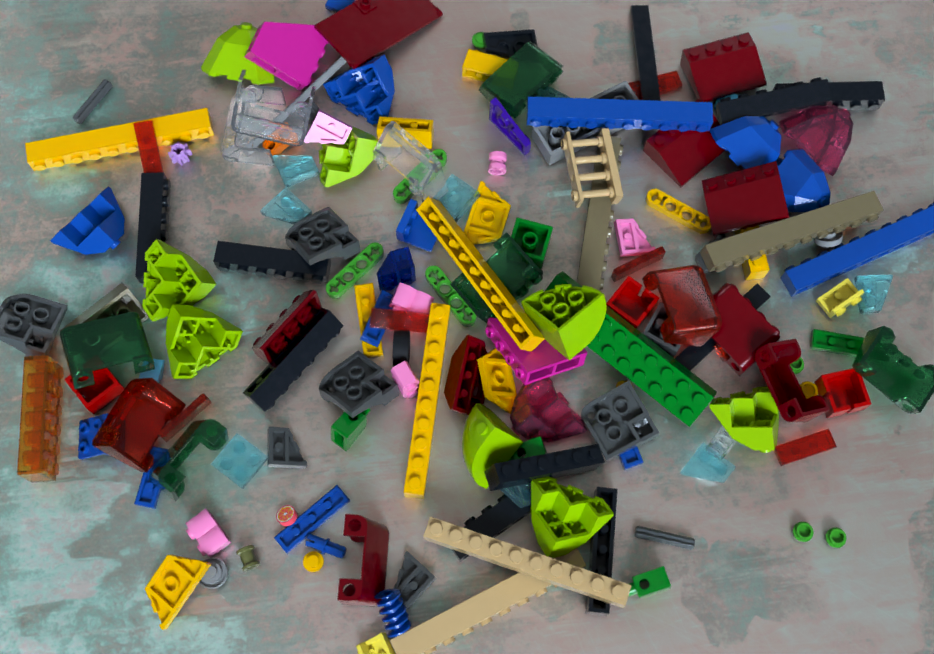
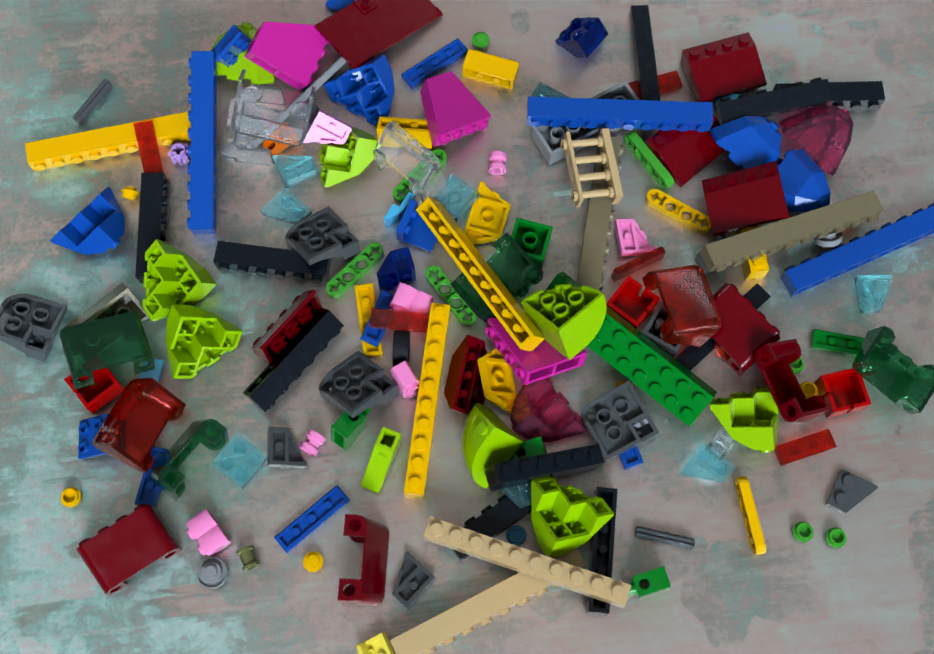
clear orange brick [17,355,64,483] -> none
yellow wing [145,554,211,630] -> none
clear red tile [158,393,212,442] -> none
coral tile [276,505,298,527] -> none
blue axle [305,533,346,558] -> none
blue piece [374,588,411,638] -> none
clear green windscreen [479,41,564,119] -> none
black wing [482,29,541,64] -> none
dark purple wing [489,97,531,156] -> none
light yellow bracket [816,278,864,318] -> none
none -> yellow plate [60,487,82,508]
none -> dark red windscreen [76,503,182,596]
none -> yellow plate [121,186,140,200]
none -> blue brick [187,51,217,234]
none -> blue bracket [211,25,251,67]
none -> bright pink wheel [299,429,326,457]
none -> lime slope [361,427,402,494]
none -> medium azure slope [384,192,416,227]
none -> blue tile [401,38,468,90]
none -> dark pink slope [420,71,491,147]
none -> dark azure plate [506,525,527,546]
none -> clear blue slope [555,17,608,58]
none -> bright green beam [624,131,674,190]
none -> yellow beam [734,476,766,555]
none -> dark grey wing [825,469,878,514]

